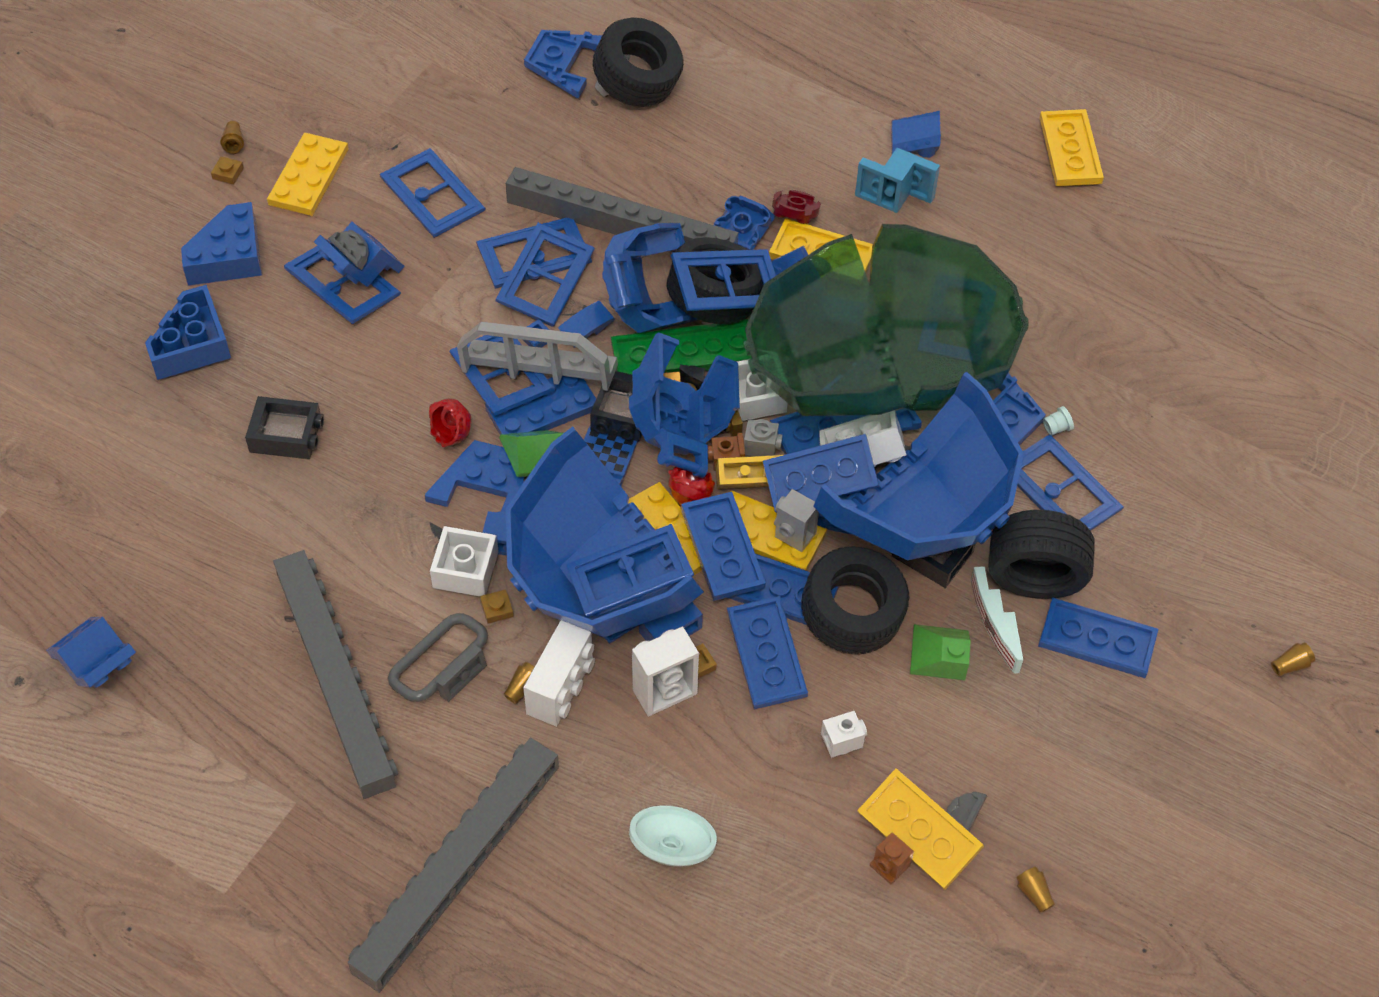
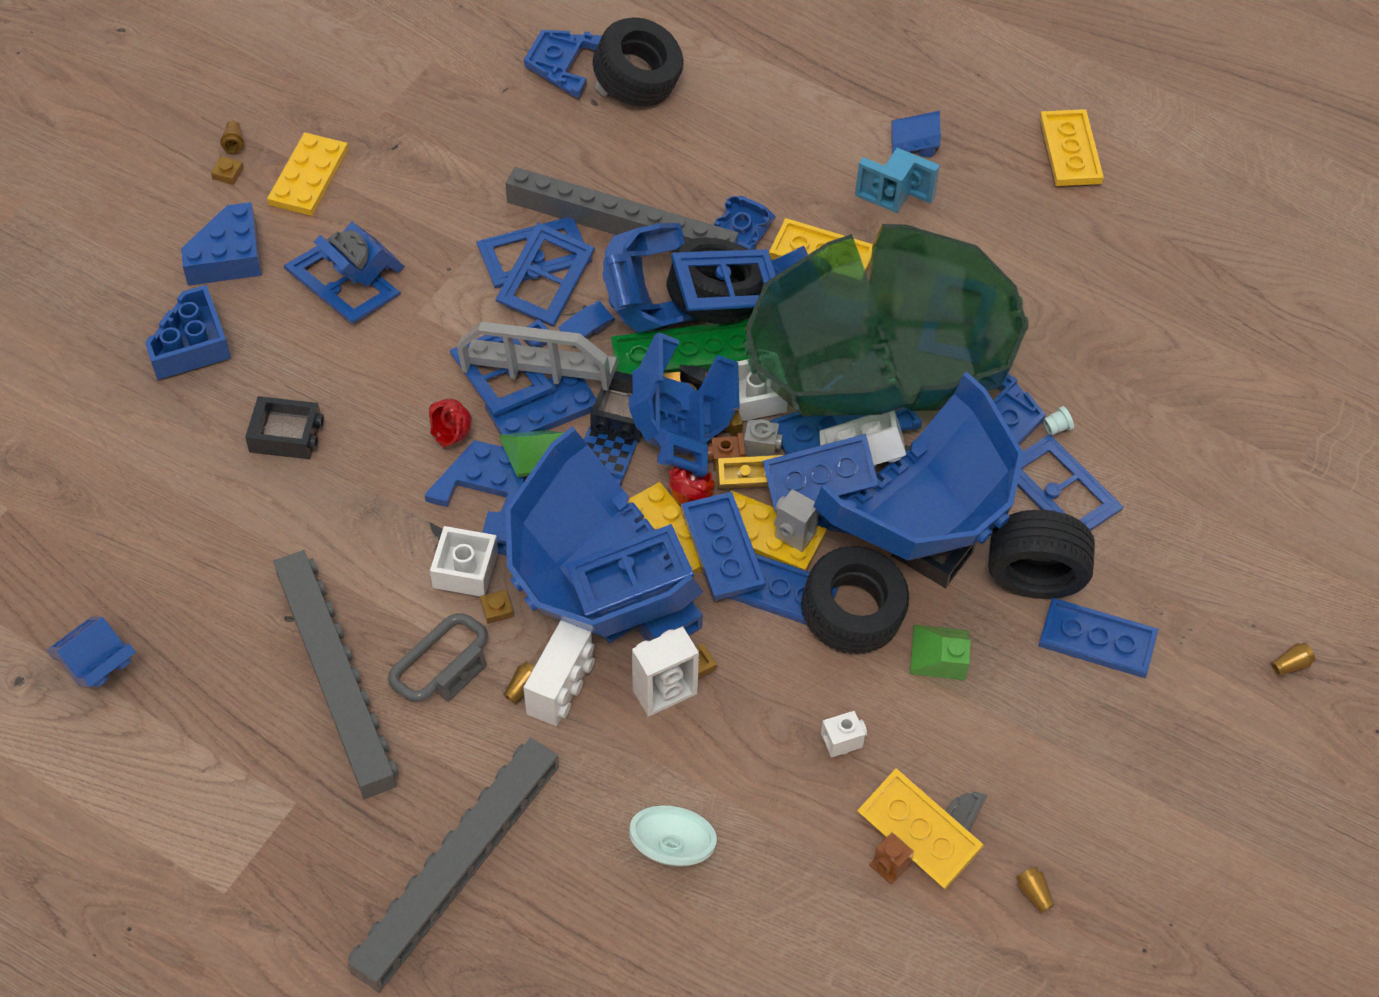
blue door [380,148,486,237] -> none
blue tile [727,596,808,710] -> none
dark red plate [772,190,821,224] -> none
light aqua slope [971,567,1023,674] -> none

